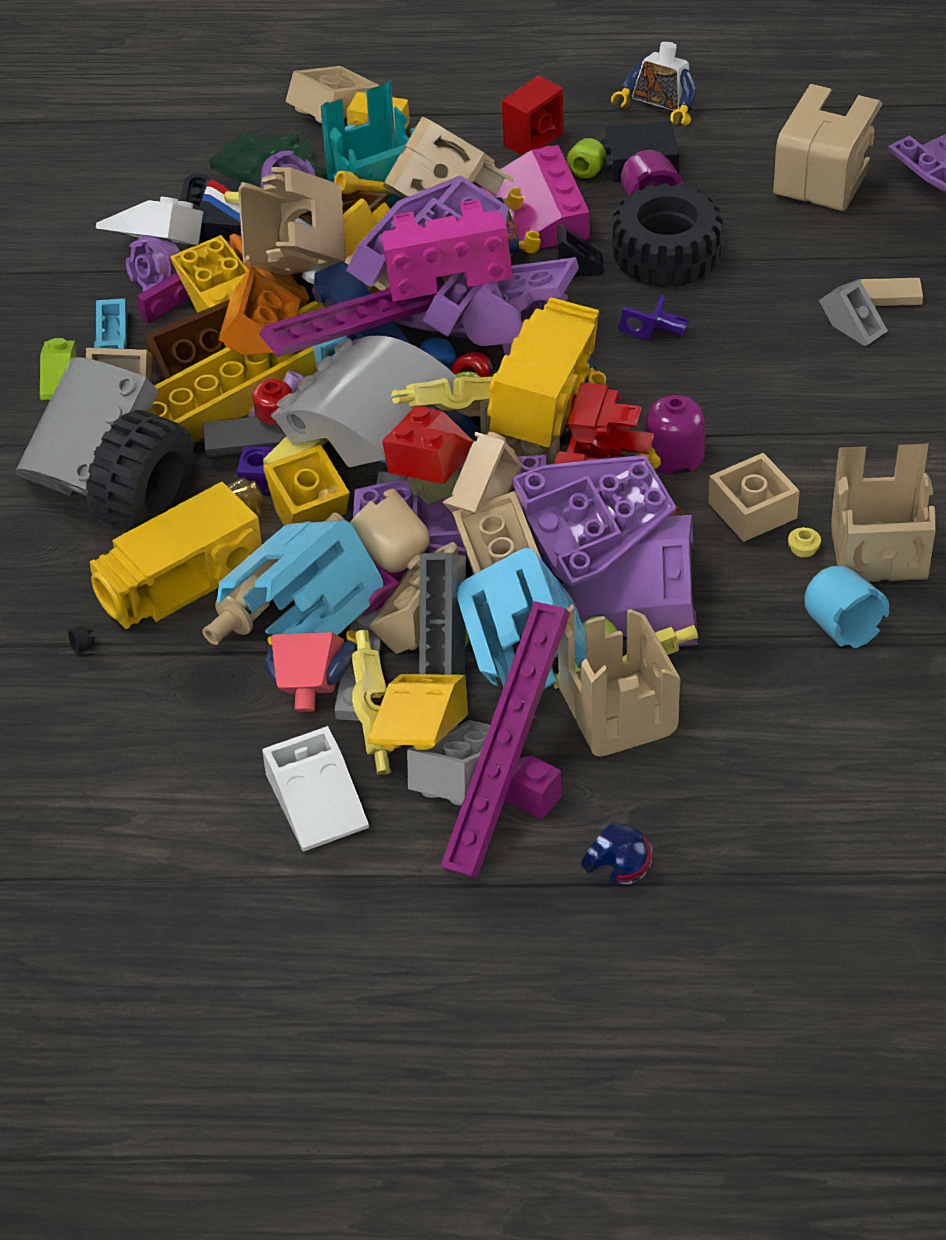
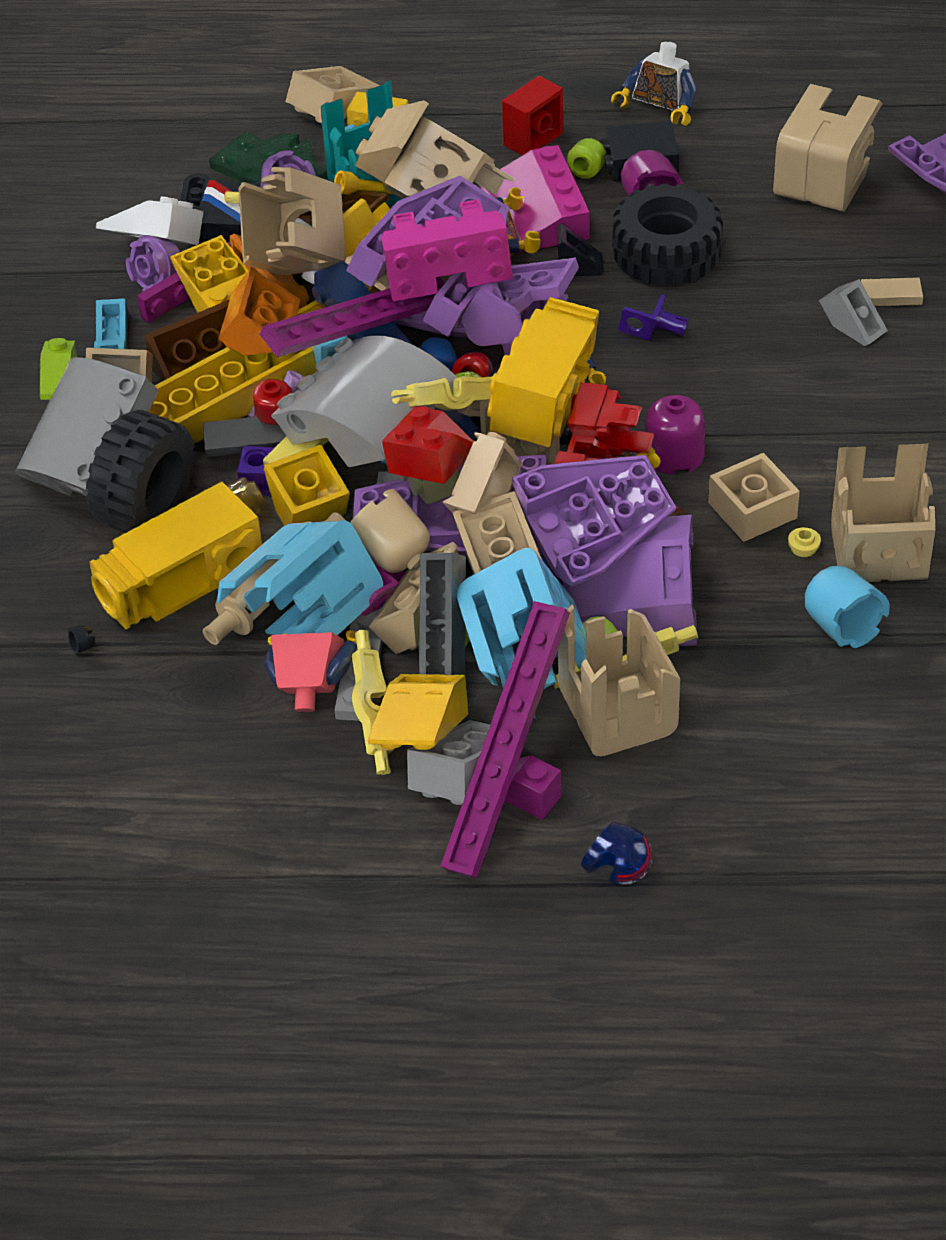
white slope [262,726,369,852] -> none
none -> tan slope [355,100,429,182]

